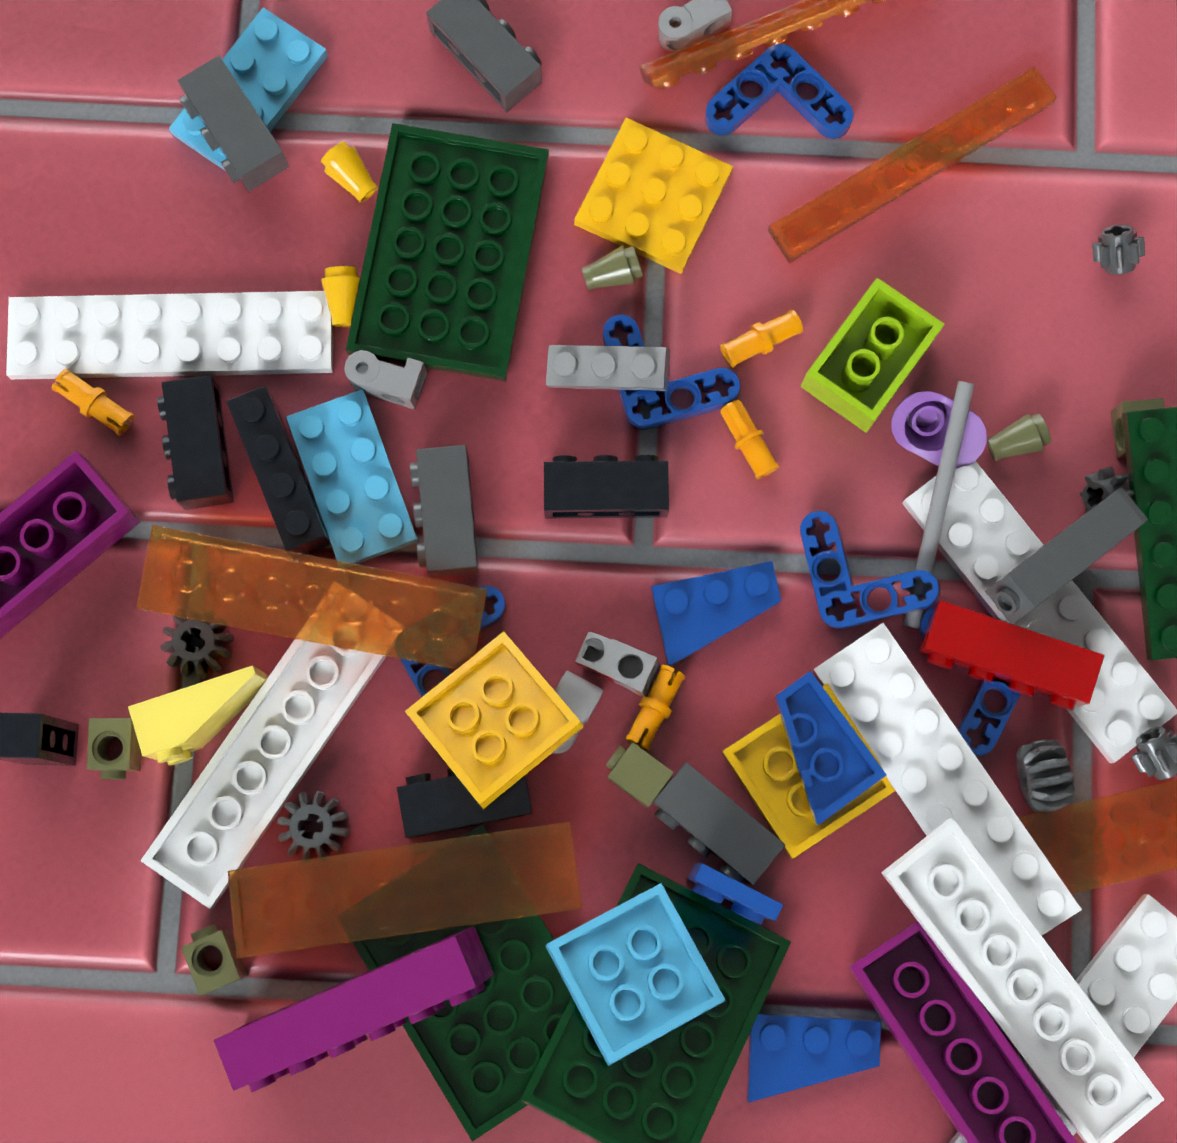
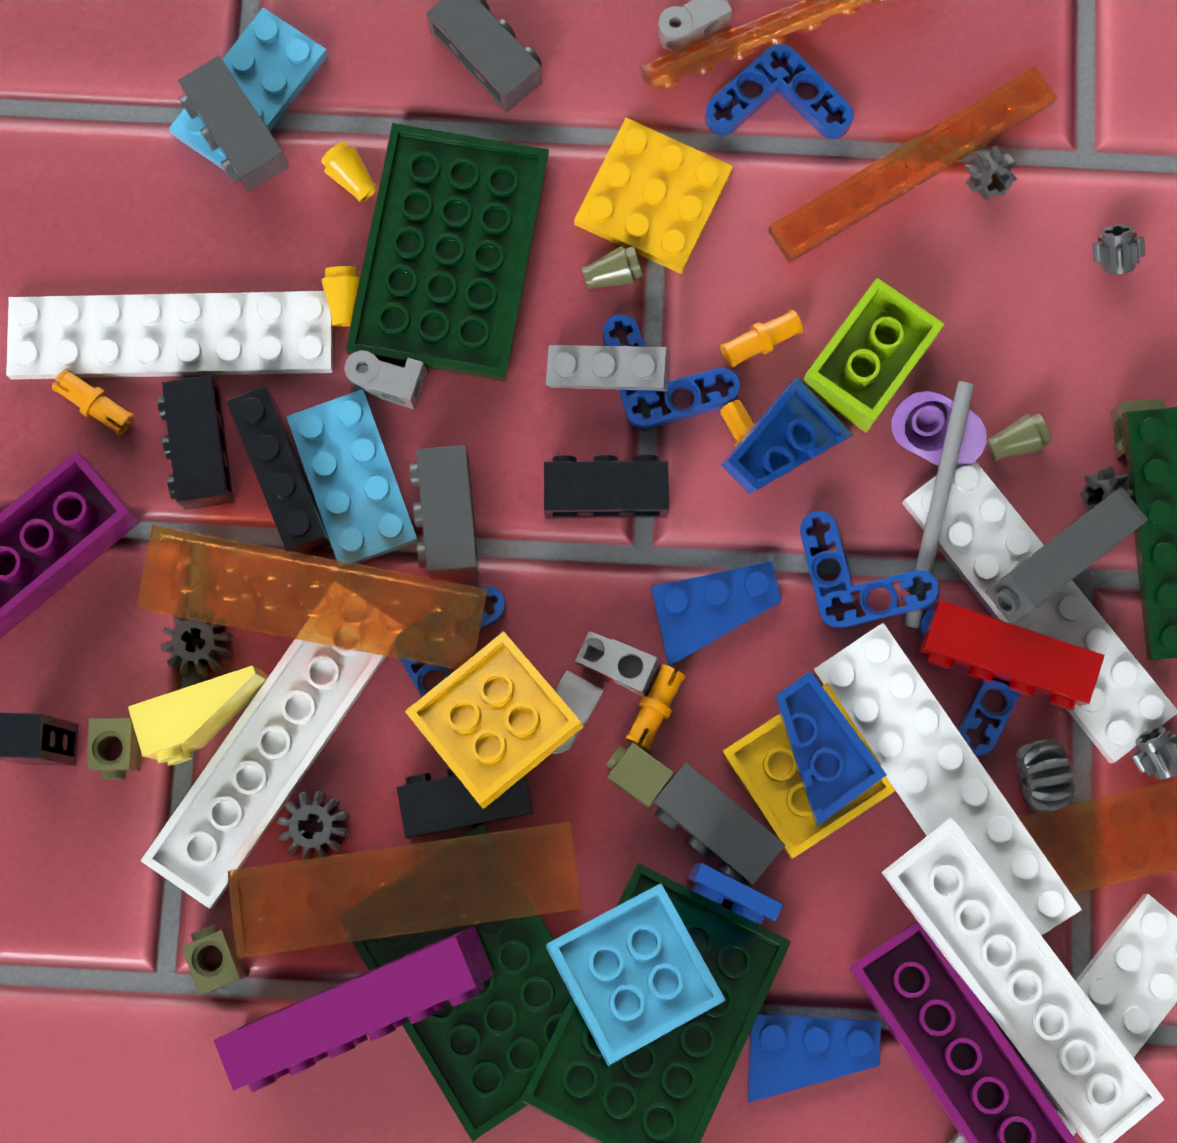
none -> blue wing [720,378,853,494]
none -> dark grey gear [965,146,1017,200]

